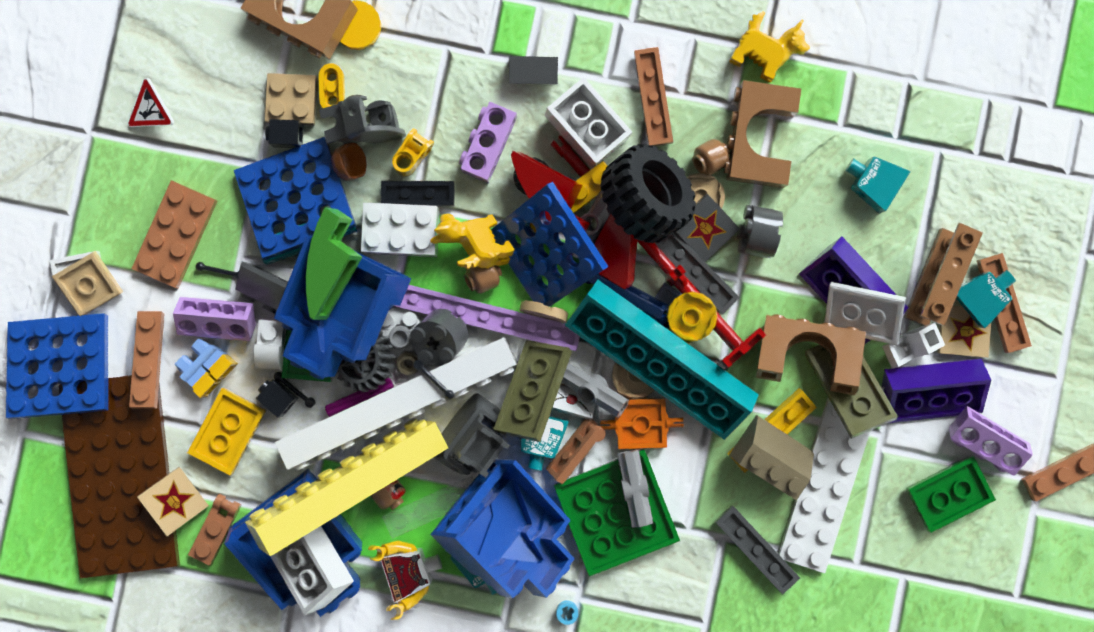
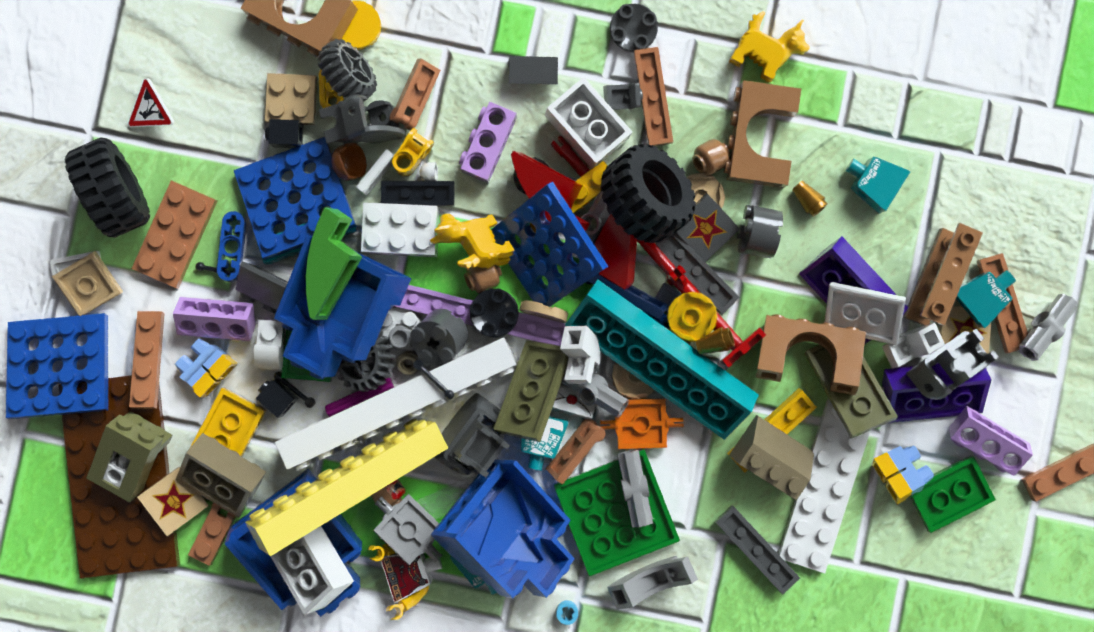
none -> black tyre [65,137,150,238]
none -> olive brick [87,411,173,503]
none -> dark tan slope [176,433,266,518]
none -> blue beam [217,211,247,283]
none -> dark grey gear [317,39,377,102]
none -> white tile [356,149,394,195]
none -> light grey plate [373,494,442,566]
none -> nougat plate [390,58,441,131]
none -> white hinge [419,162,438,181]
none -> black dish [470,289,519,338]
none -> white brick [560,326,600,384]
none -> dark grey bracket [603,82,643,110]
none -> light grey arch [607,556,698,610]
none -> dark grey dish [610,3,658,52]
none -> pearl gold cone [696,327,735,355]
none -> pearl gold cone [792,181,828,217]
none -> hips [872,445,934,505]
none -> dark grey piece [906,329,999,400]
none -> light grey piece [1019,293,1077,361]

